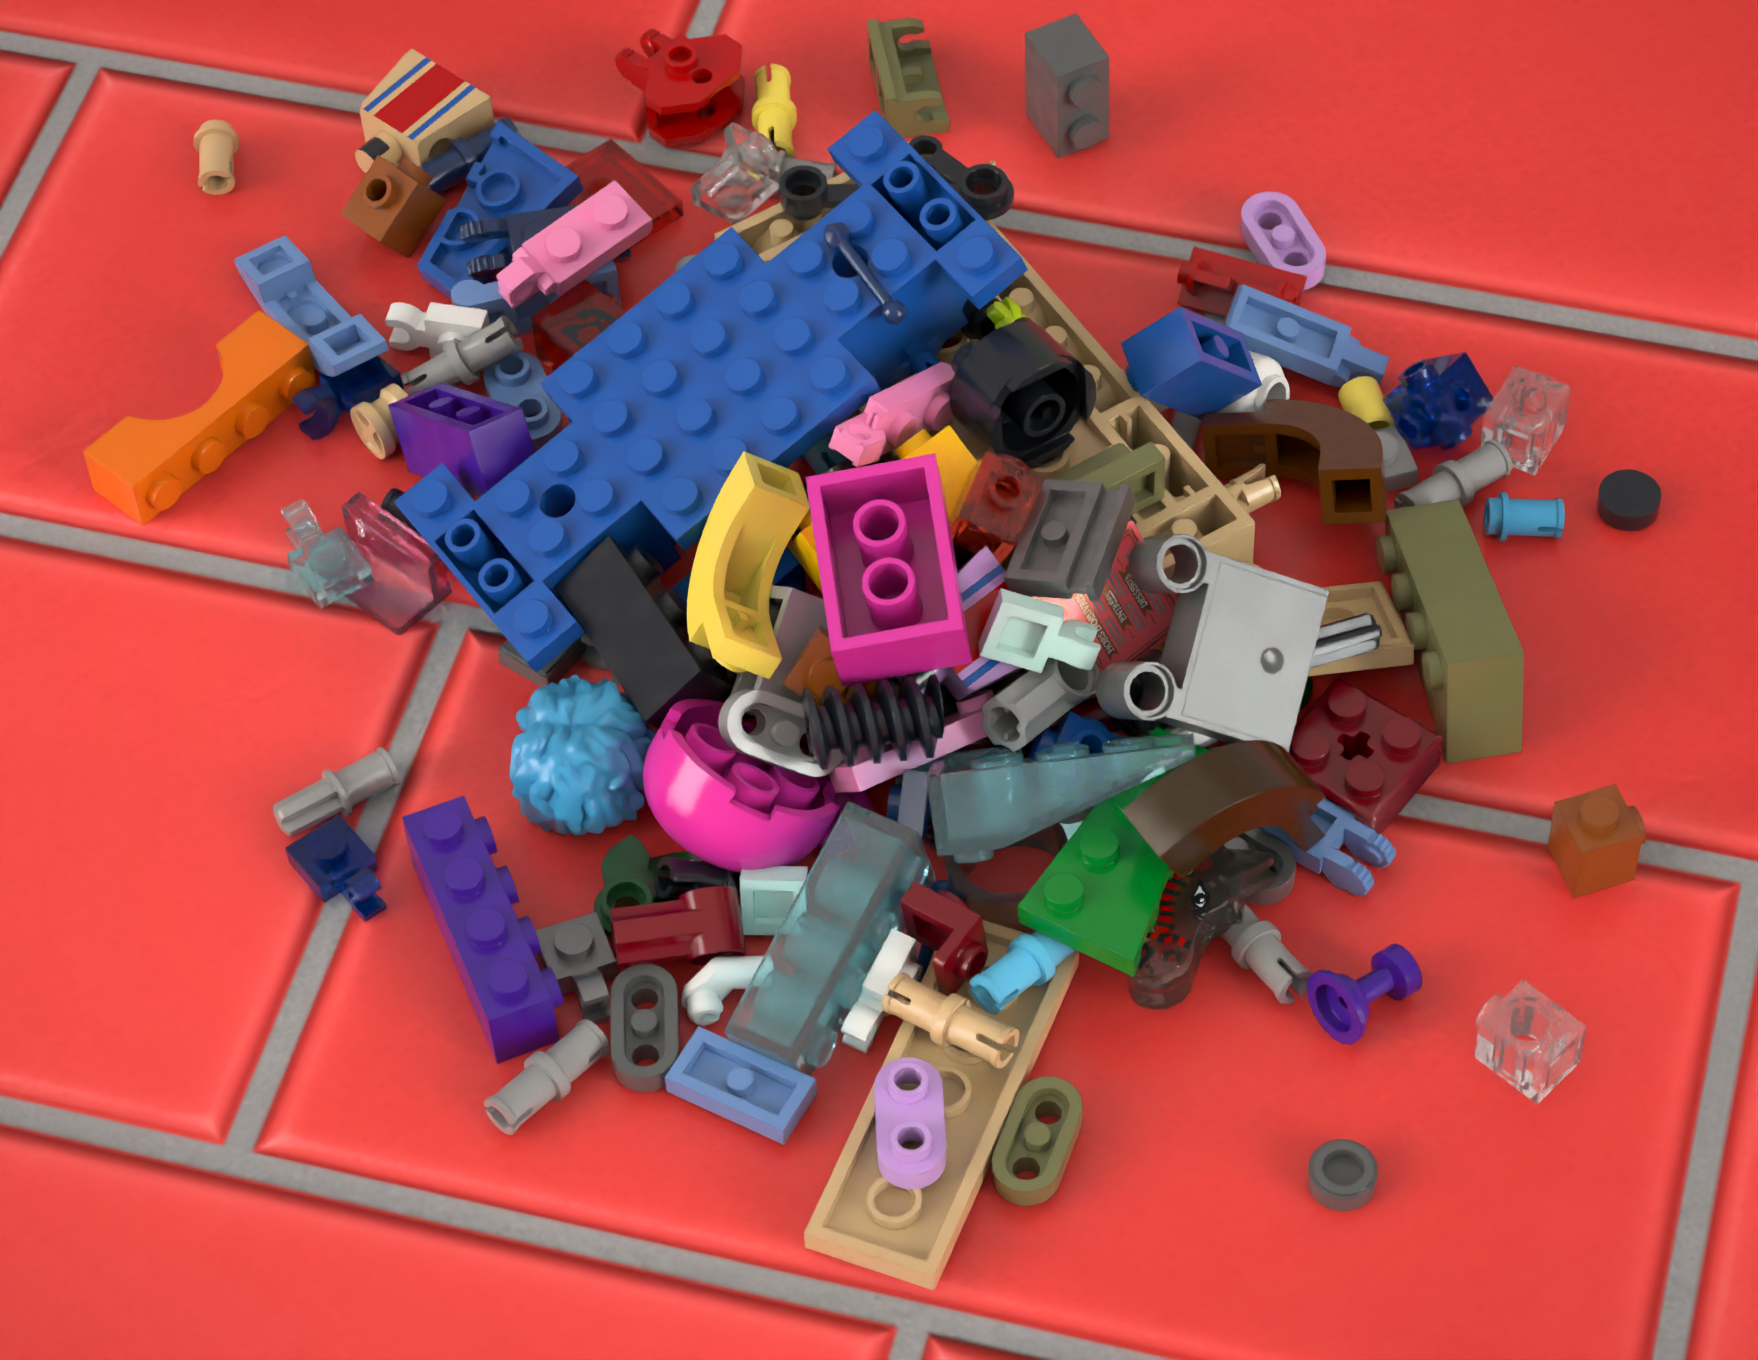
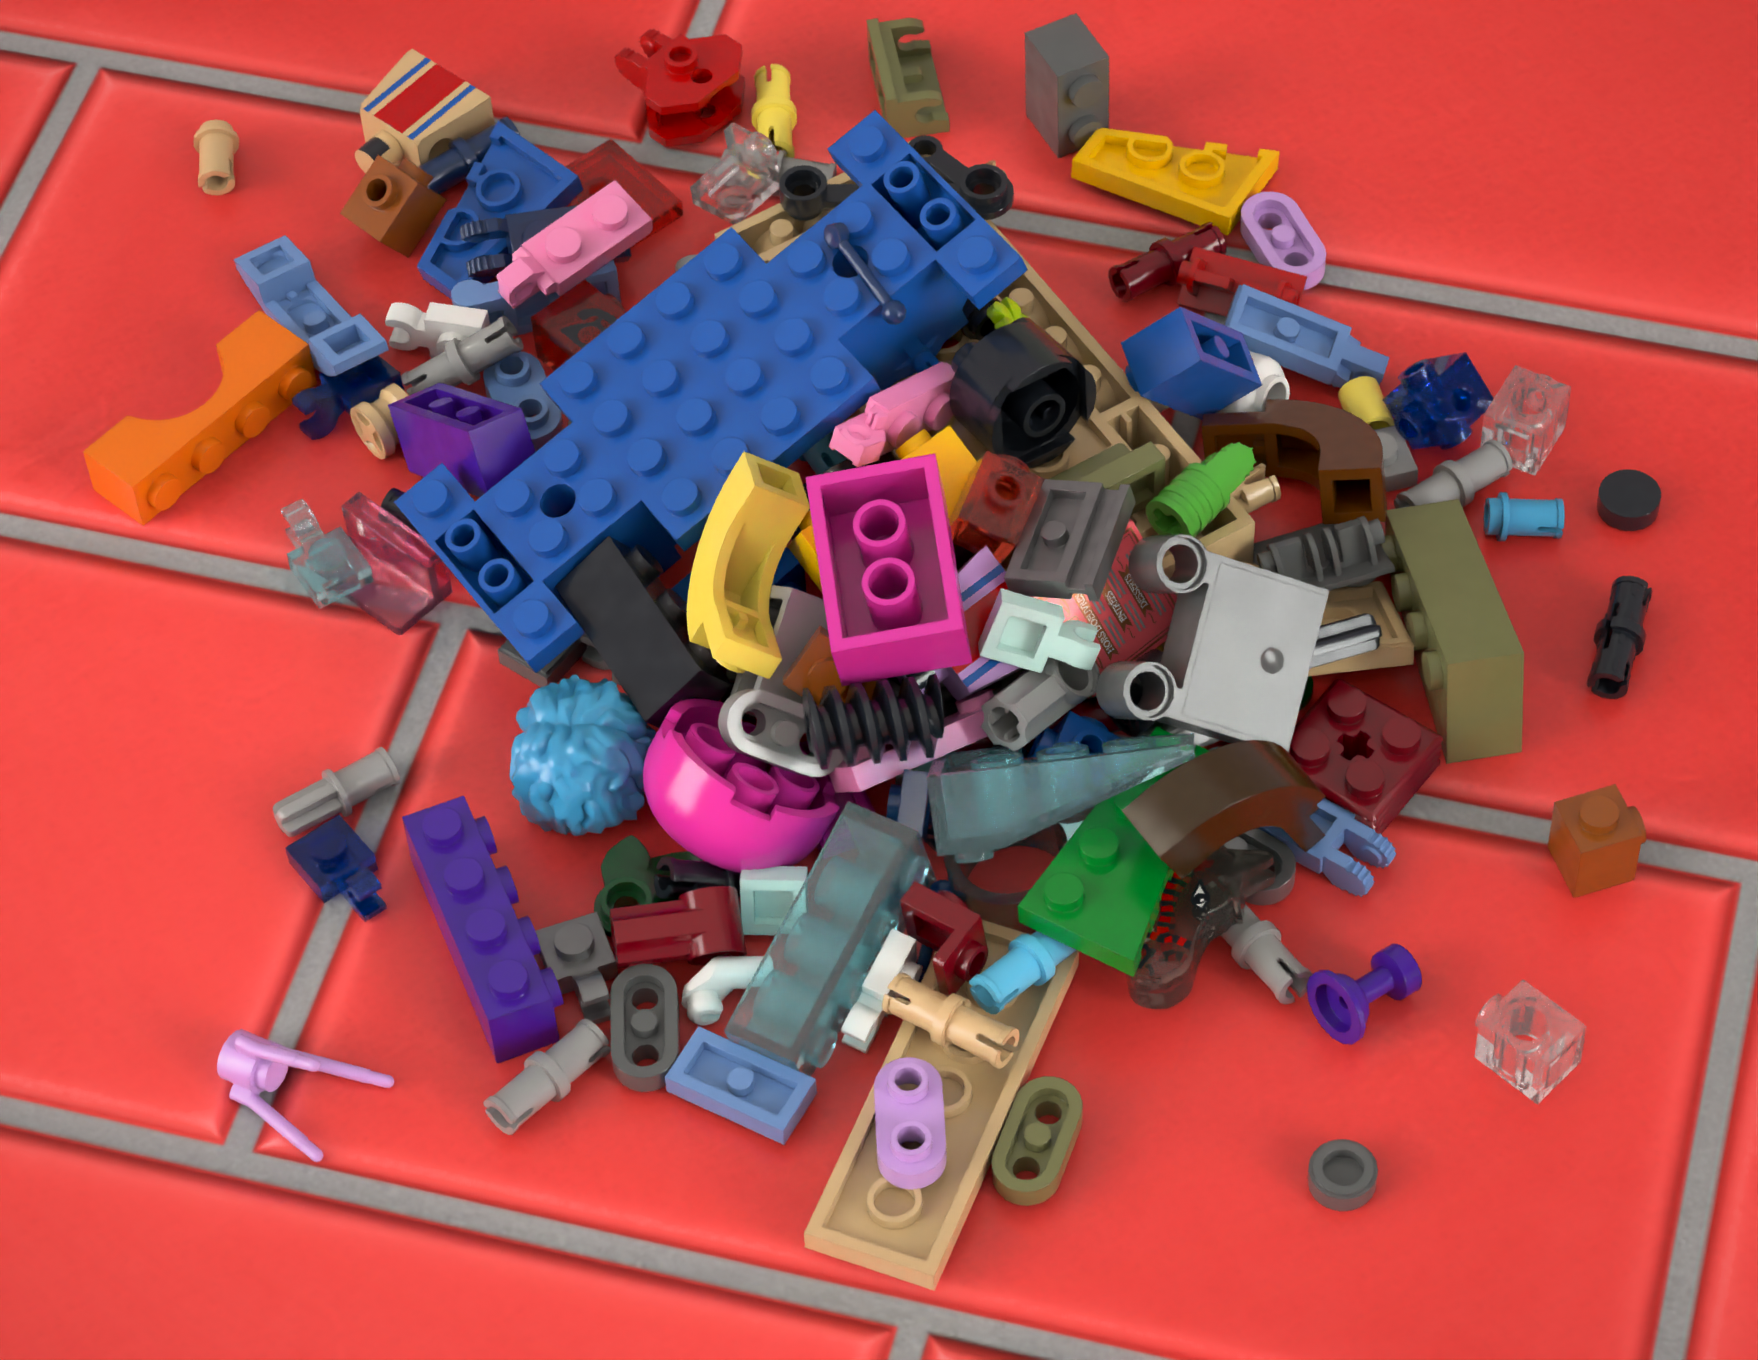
none -> lavender plant [217,1029,394,1162]
none -> yellow wing [1071,128,1280,236]
none -> dark red pin [1108,222,1227,302]
none -> bright green hinge [1146,442,1256,537]
none -> dark grey hinge [1253,516,1395,590]
none -> black pin [1587,576,1653,699]

